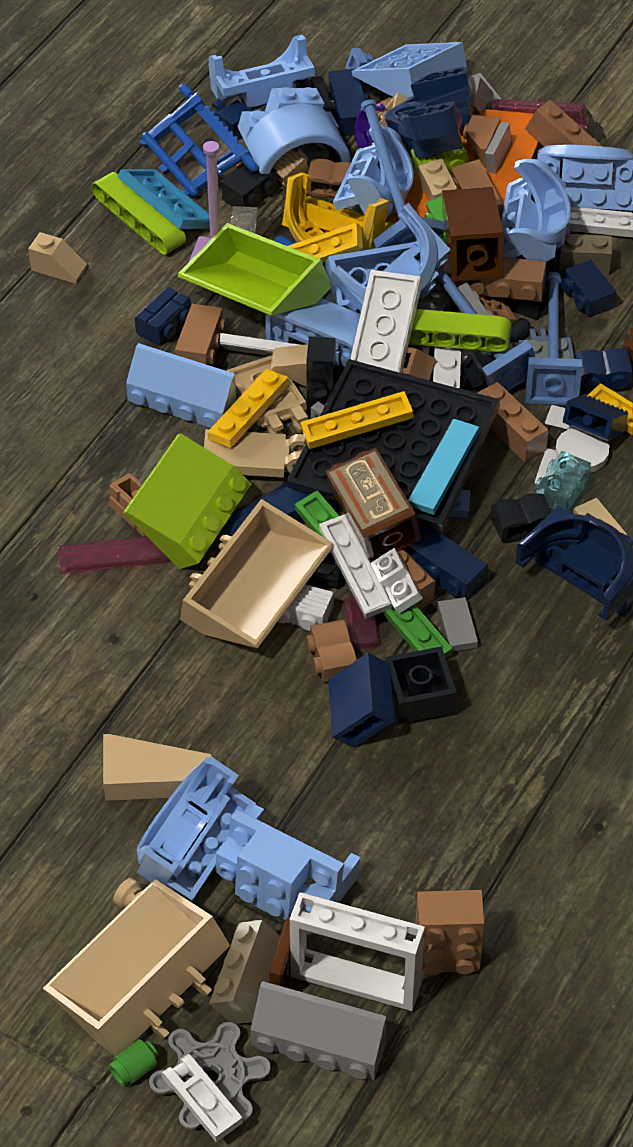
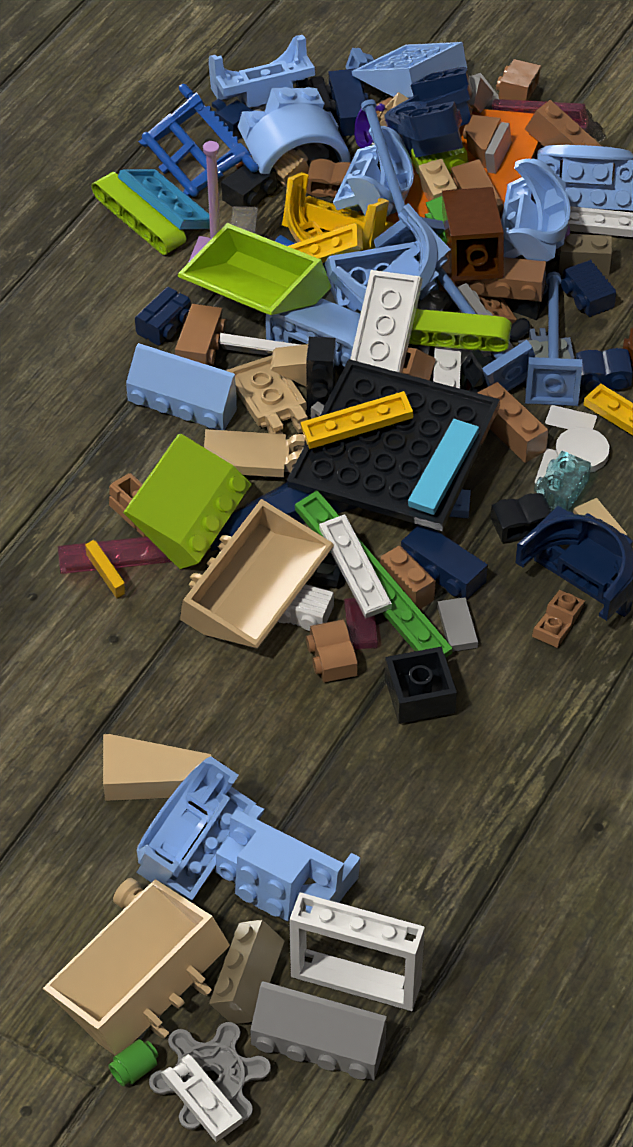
tan slope [28,232,87,284] -> none
yellow plate [208,369,289,448] -> none
reddish brown tile [269,918,291,988] -> none
slope [325,448,421,563] -> none
dark blue brick [328,653,394,748] -> none
white slope [371,548,423,613] -> none
medium nougat brick [415,890,484,975] -> none
dark blue brick [563,394,629,442] -> none
none -> yellow tile [85,540,125,599]
none -> medium nougat brick [496,59,541,106]
none -> medium nougat slope [532,590,585,648]

